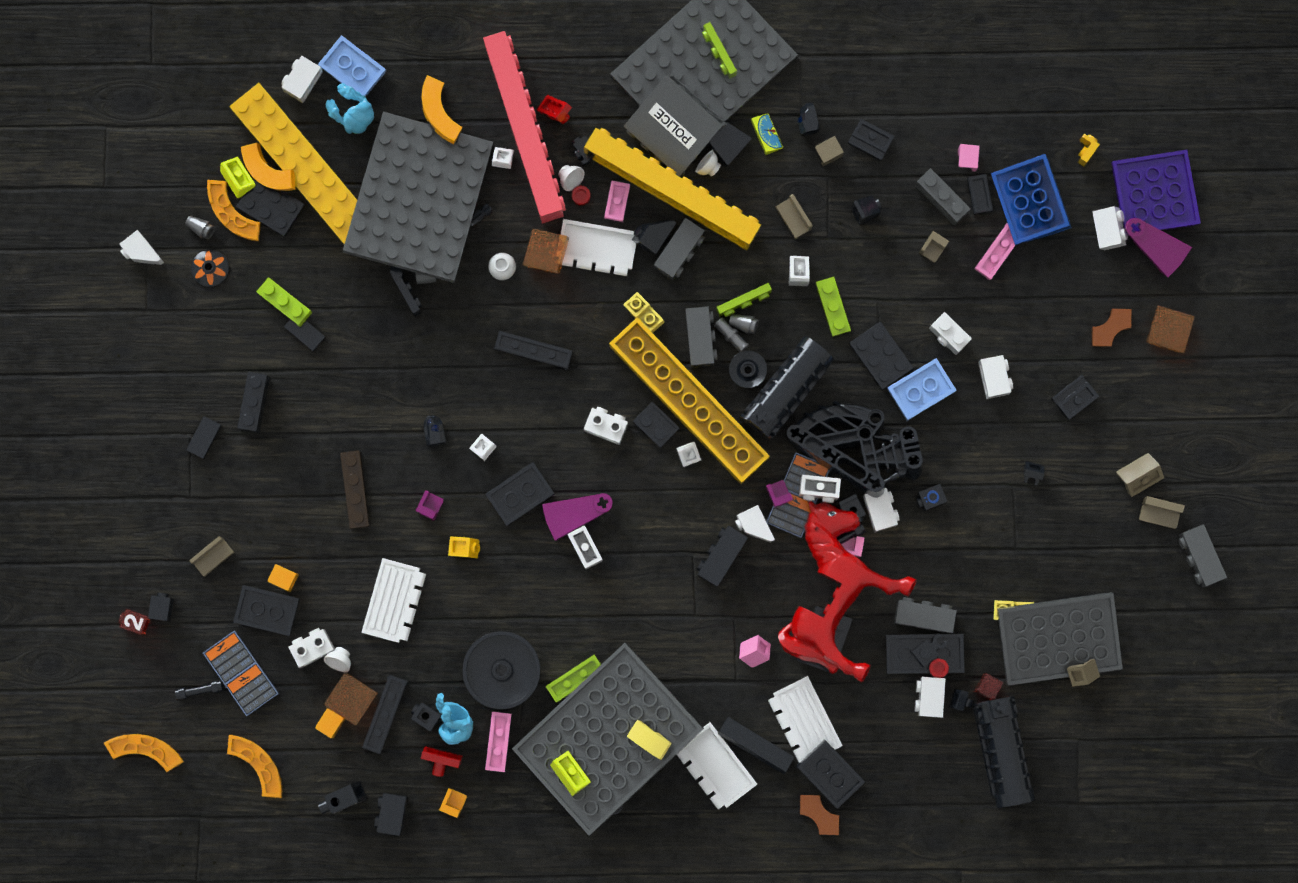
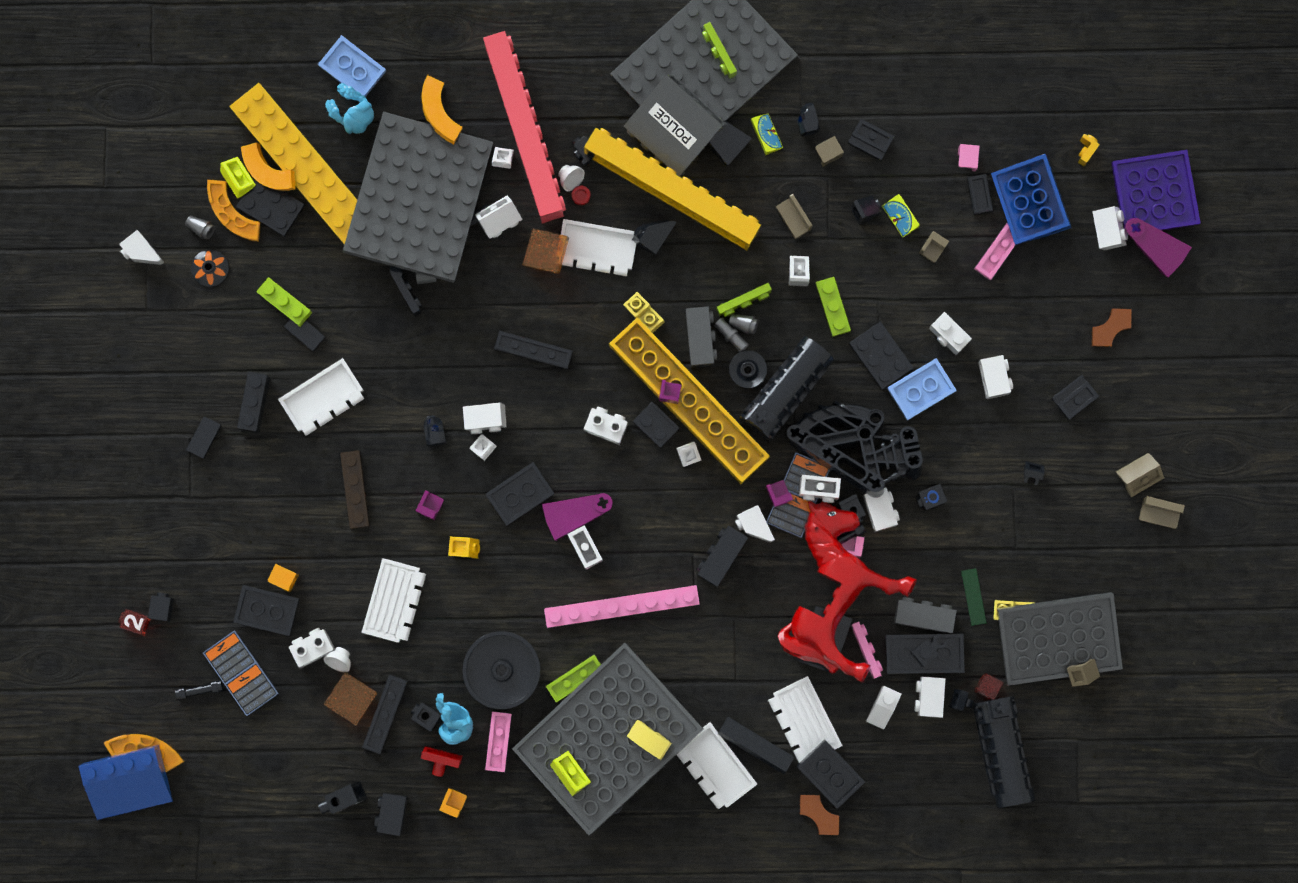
dark tan panel [189,536,235,577] -> none
light orange tile [227,735,282,798] -> none
white brick [281,56,323,103] -> none
light orange panel [315,708,346,738] -> none
white piece [488,253,516,280] -> none
red tile [536,95,572,124] -> none
bright pink plate [604,181,630,222] -> none
dark grey brick [654,218,705,280] -> none
white piece [695,150,721,177] -> none
bright pink panel [739,635,771,667] -> none
dark grey brick [915,168,970,226] -> none
red tile [929,659,949,678] -> none
clear orange tile [1146,306,1195,354] -> none
dark grey brick [1178,524,1227,587] -> none
none -> blue slope [79,745,173,820]
none -> white hinge [278,358,364,436]
none -> white brick [463,403,506,434]
none -> white brick [475,195,522,239]
none -> bright pink plate [544,585,700,628]
none -> magenta panel [659,379,681,404]
none -> bright pink plate [850,622,883,679]
none -> white slope [866,686,901,729]
none -> slope [882,194,920,238]
none -> dark green sticker [961,568,986,626]

